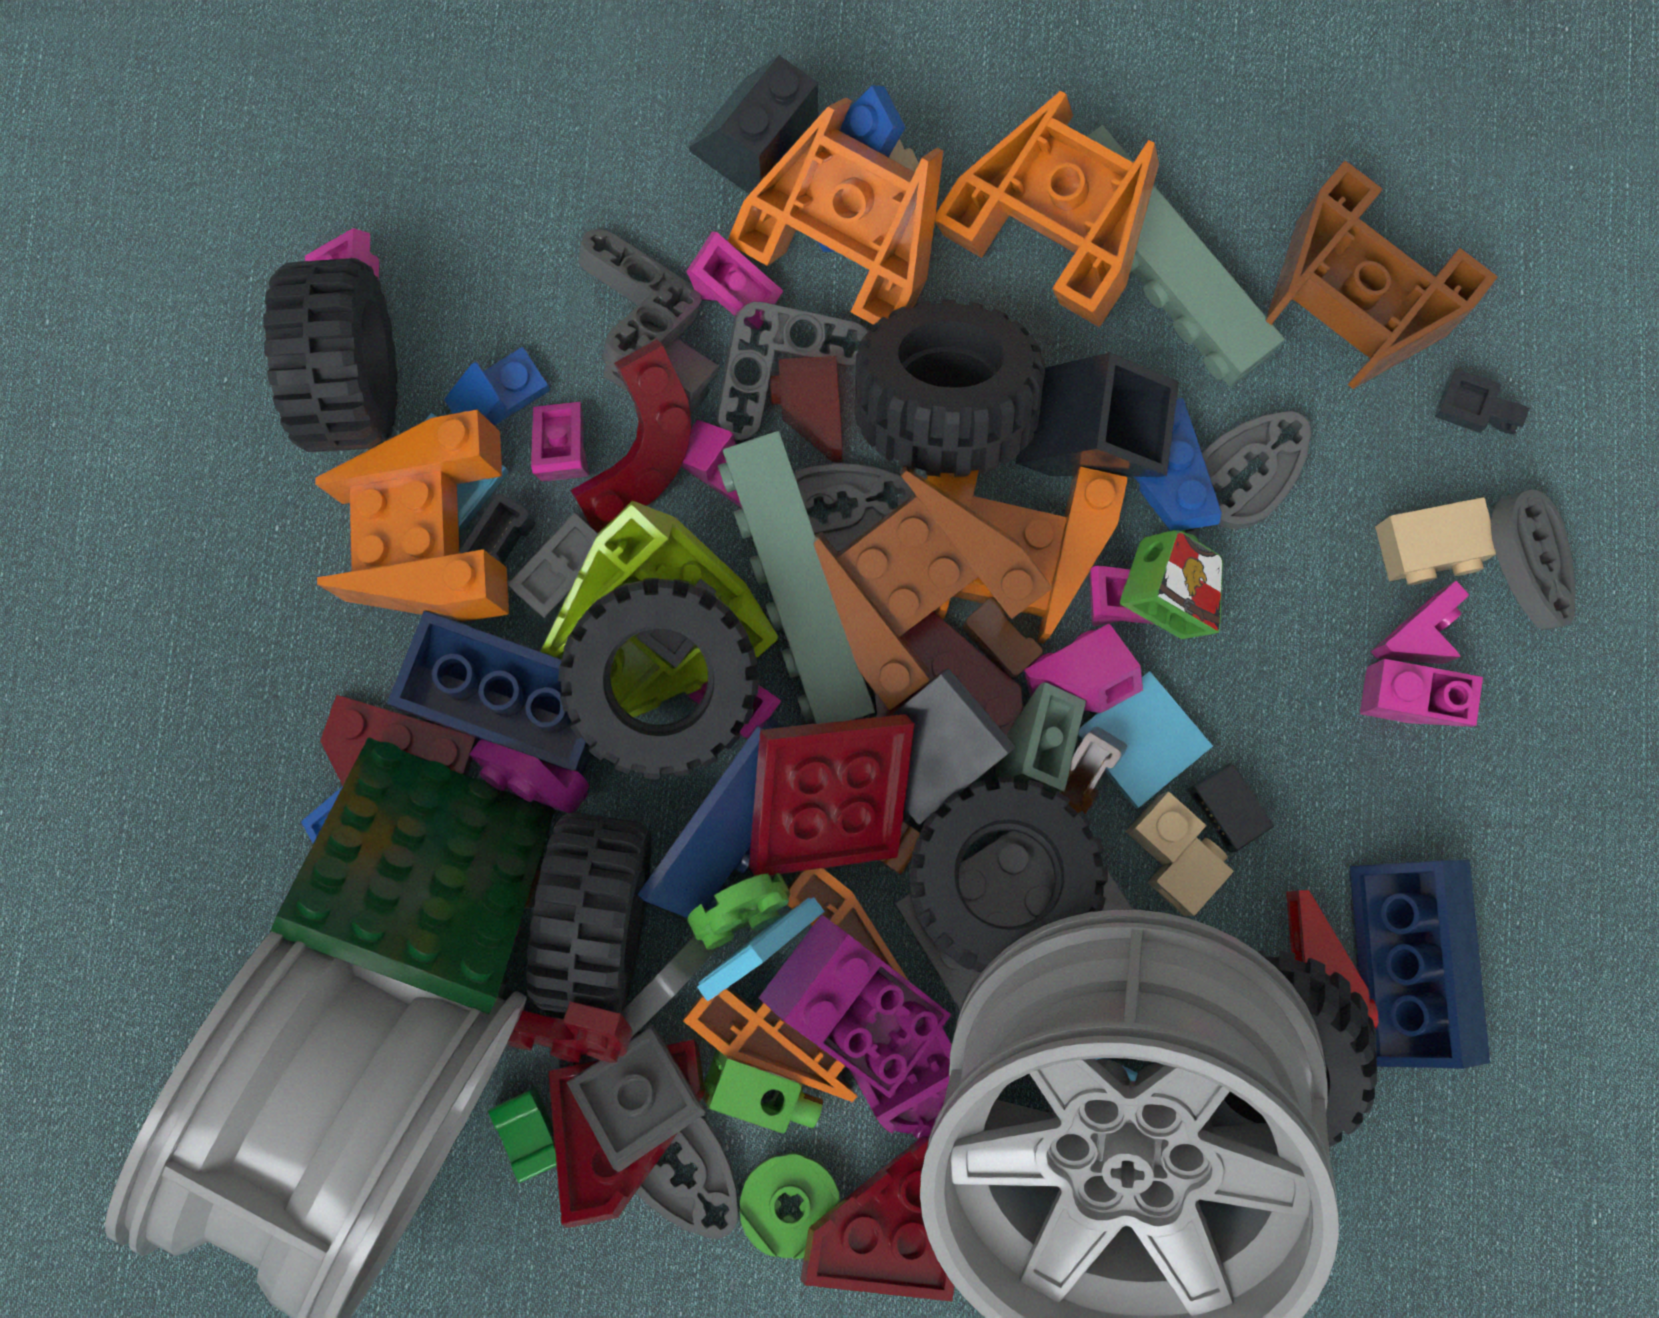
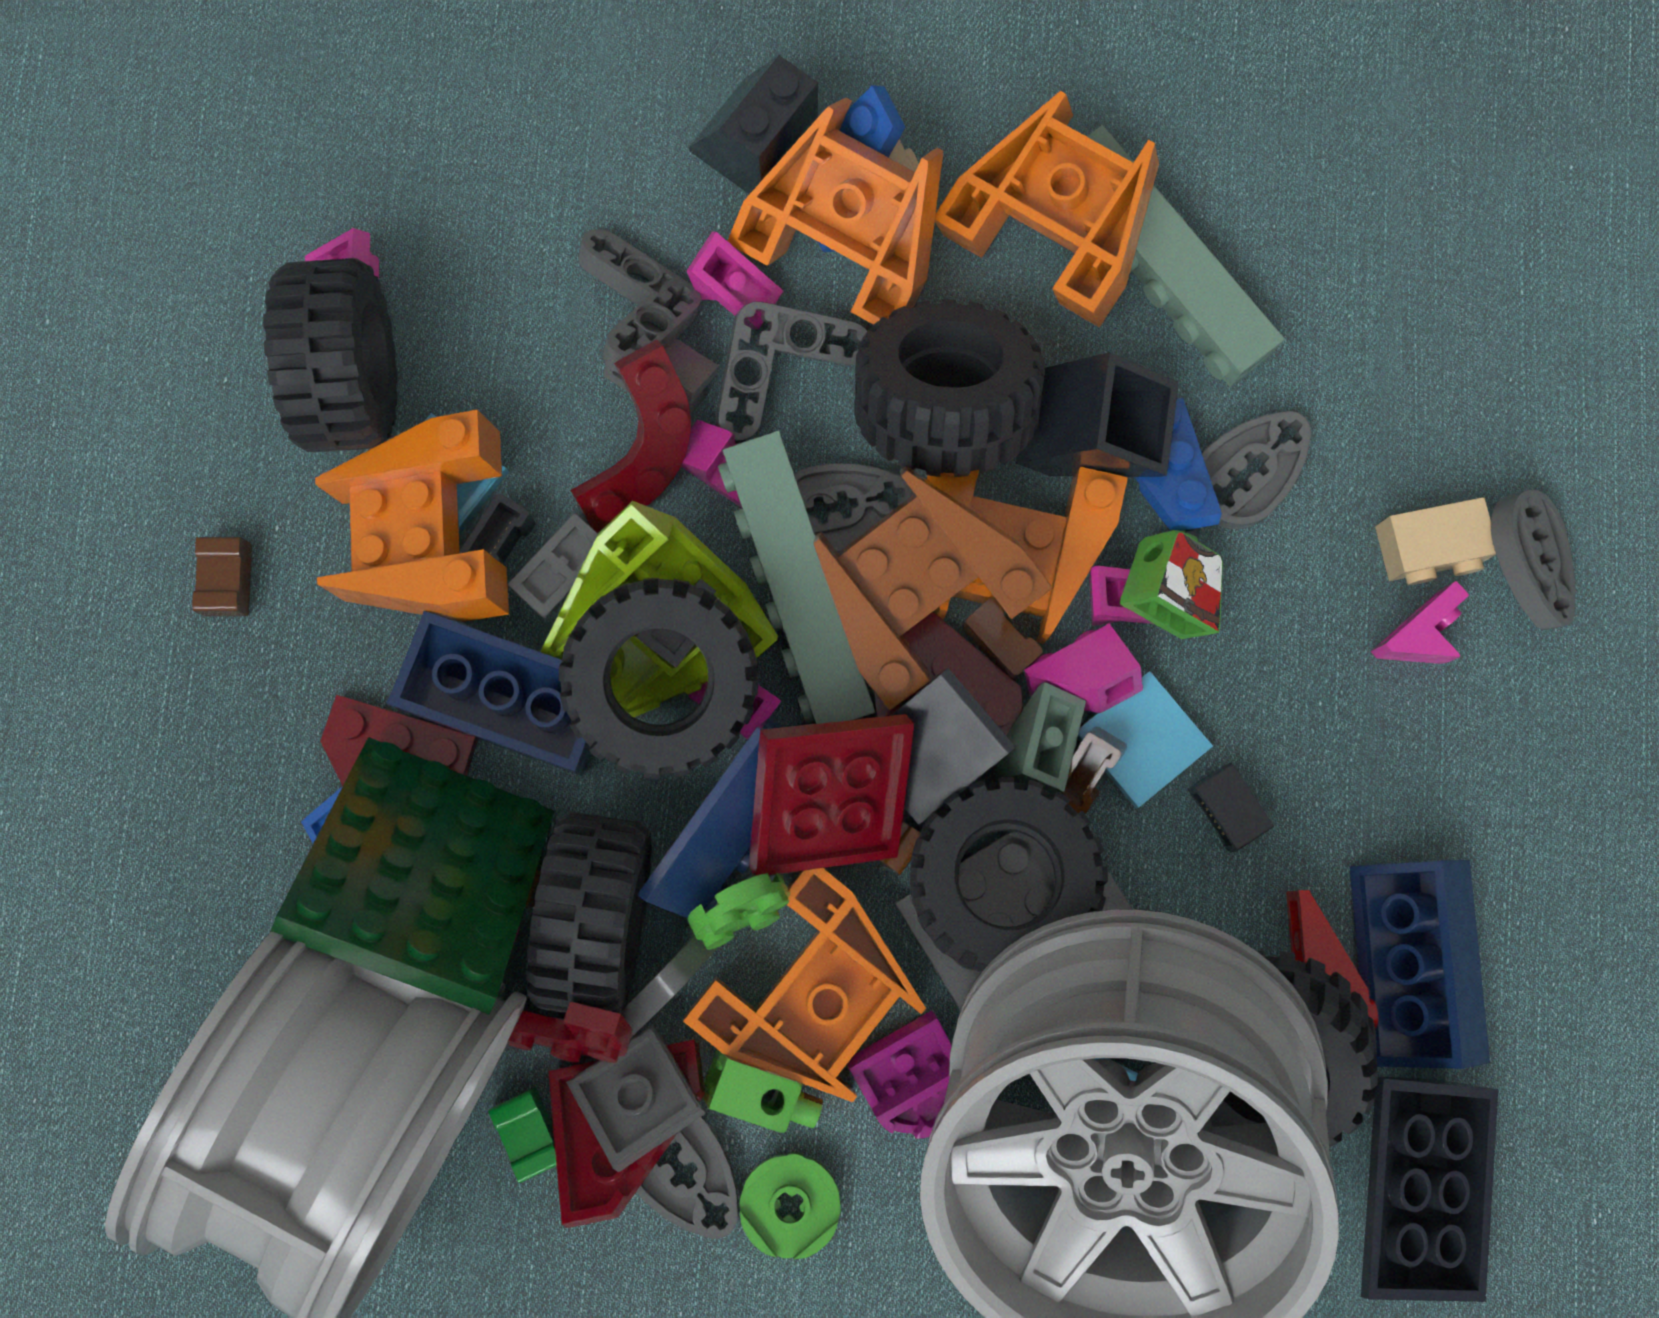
blue slope [444,347,551,425] -> none
magenta slope [469,739,589,813] -> none
dark pink slope [531,402,589,481] -> none
medium azure tile [697,897,825,1001] -> none
magenta slope [759,914,951,1098] -> none
clear red slope [770,356,843,462] -> none
dark red plate [800,1136,955,1302] -> none
tan brick [1125,792,1207,865] -> none
tan brick [1147,837,1234,916] -> none
dark orange wedge [1265,160,1498,389] -> none
dark pink slope [1360,659,1483,727] -> none
black plate [1435,368,1530,435] -> none
none -> reddish brown piece [192,537,252,616]
none -> black slope [1361,1077,1498,1302]

